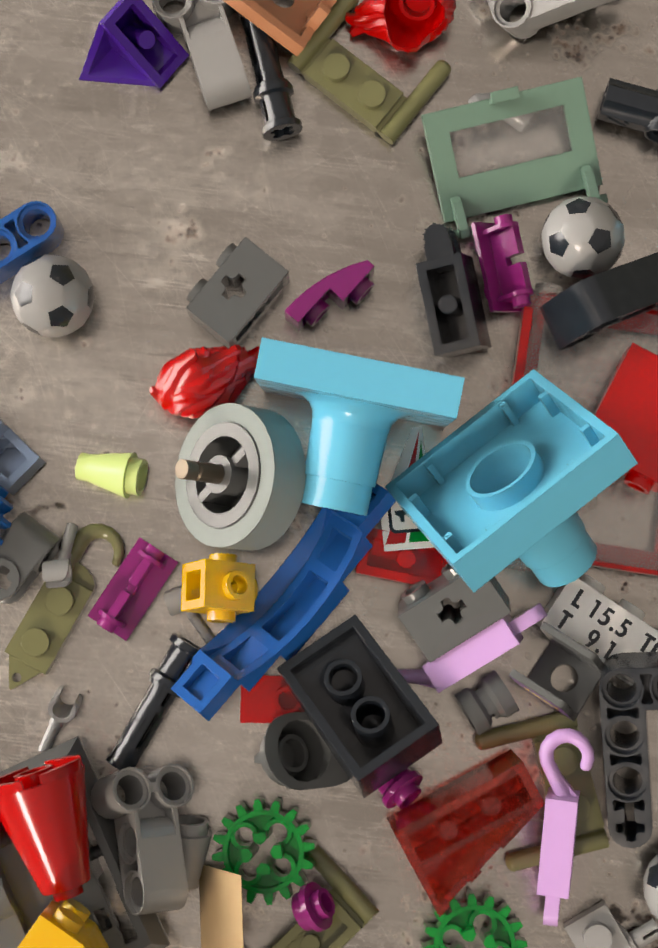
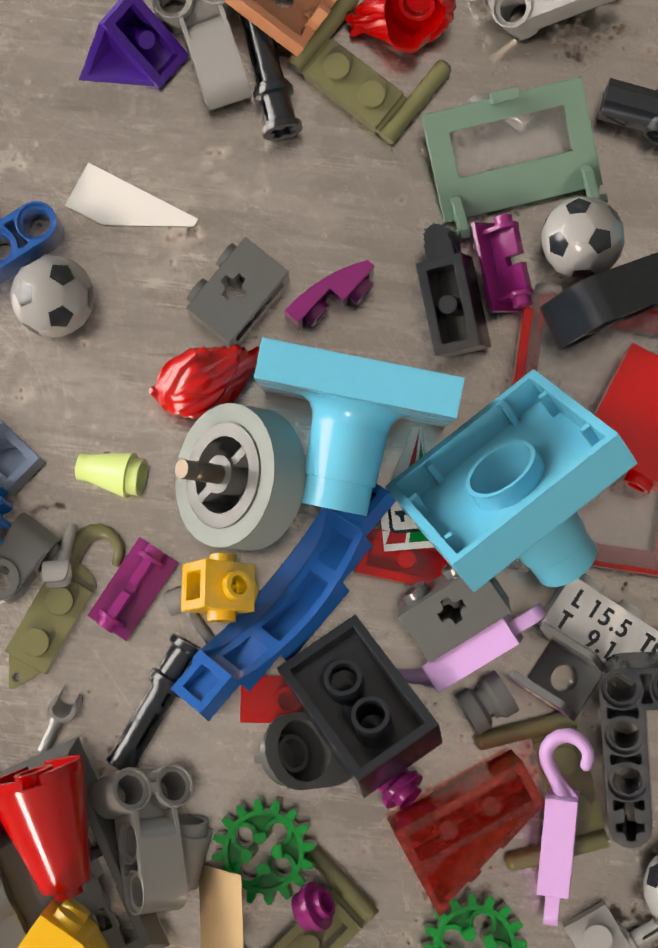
none -> white sticker [65,163,198,227]

